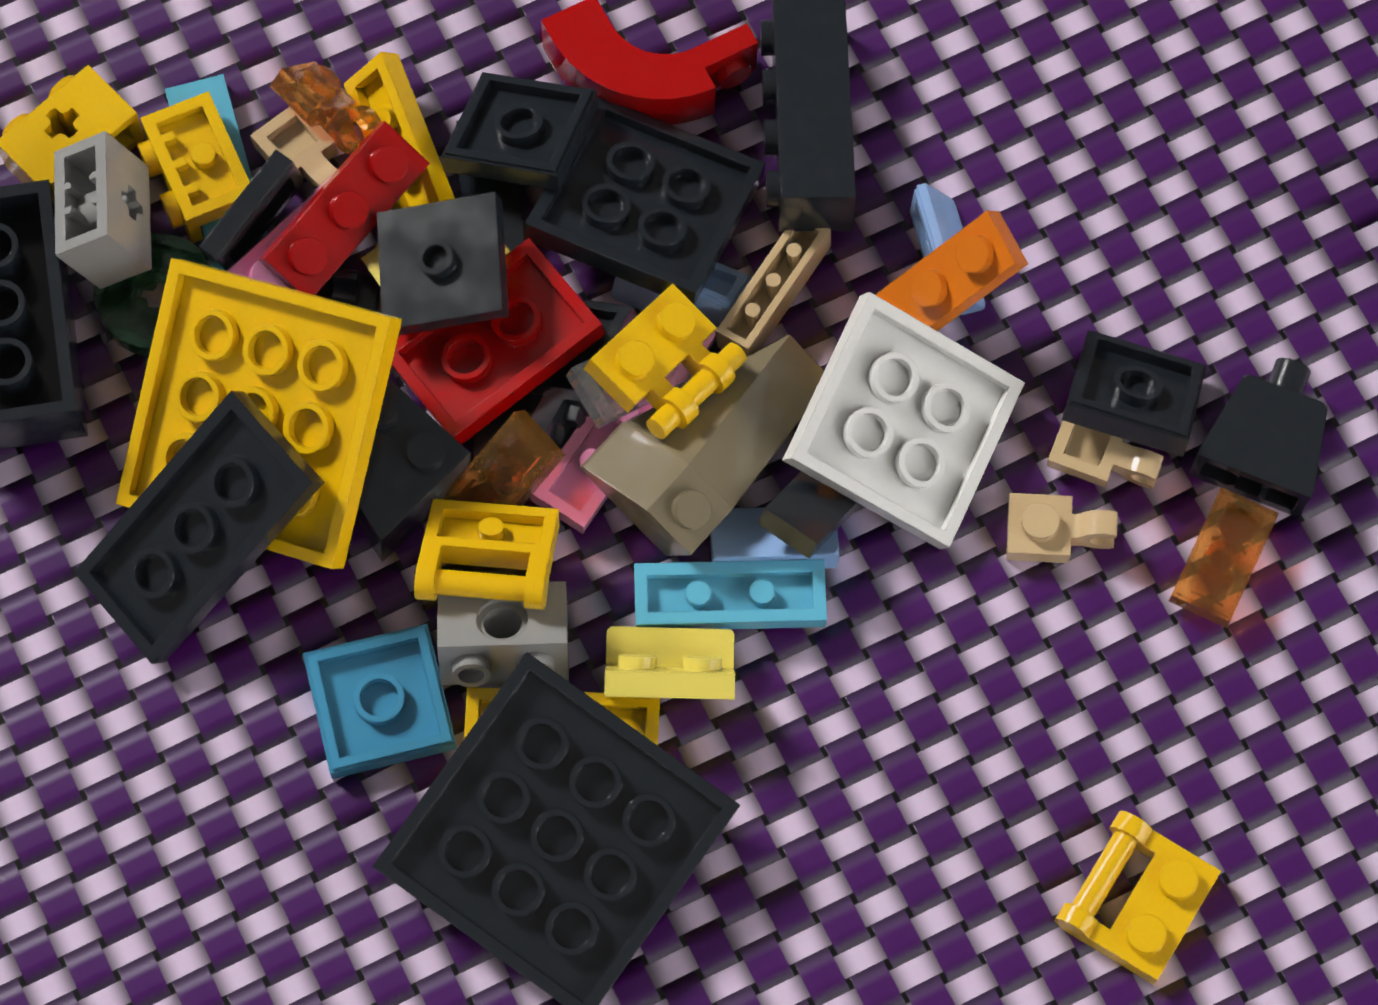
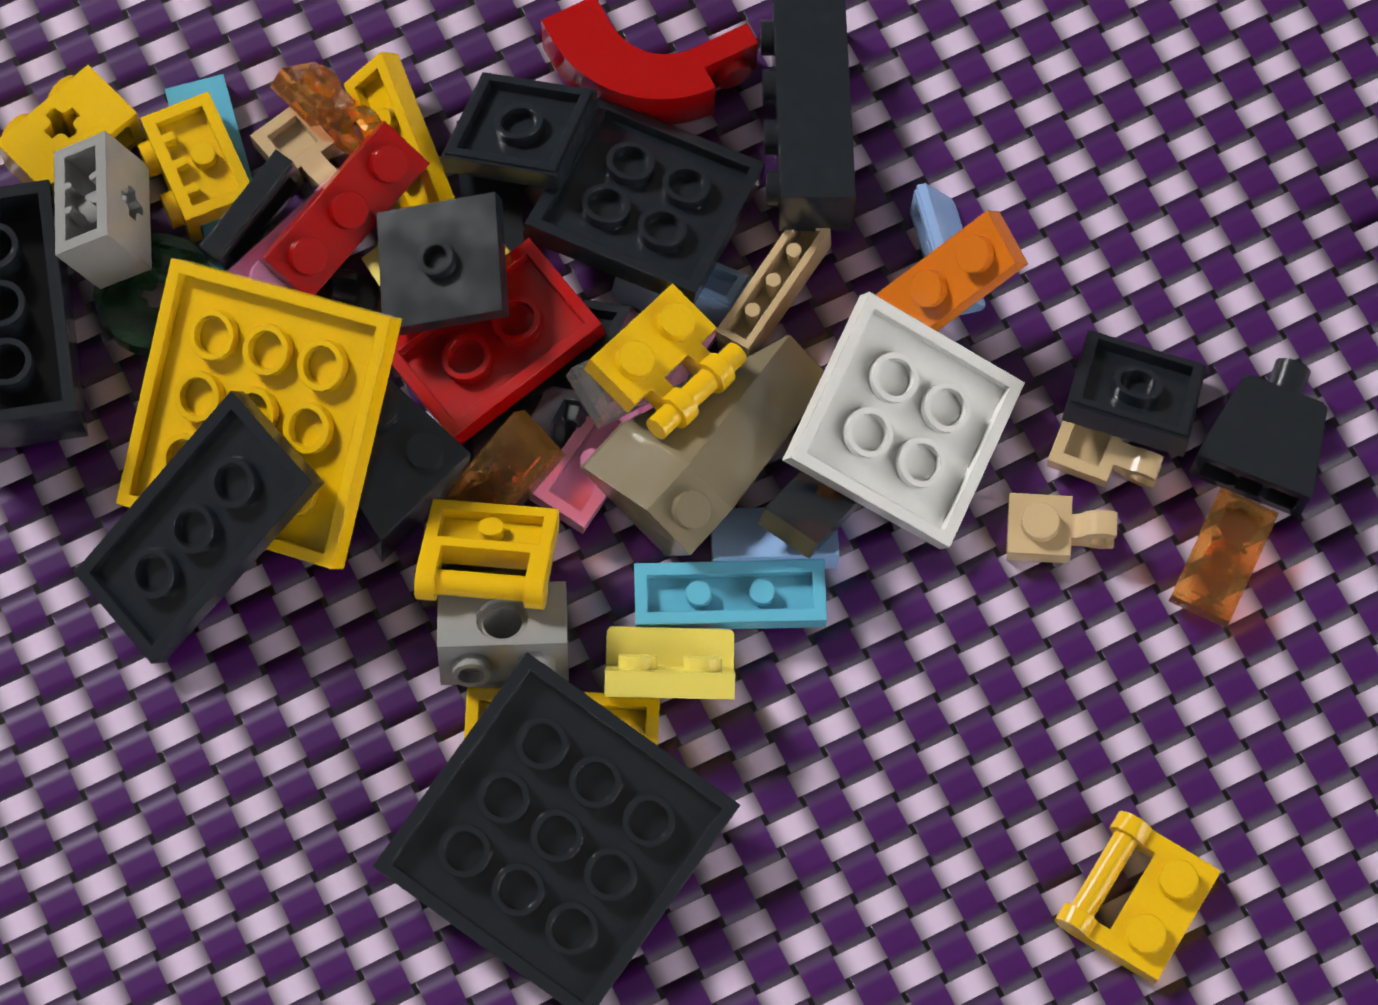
dark azure tile [303,624,457,779] -> none

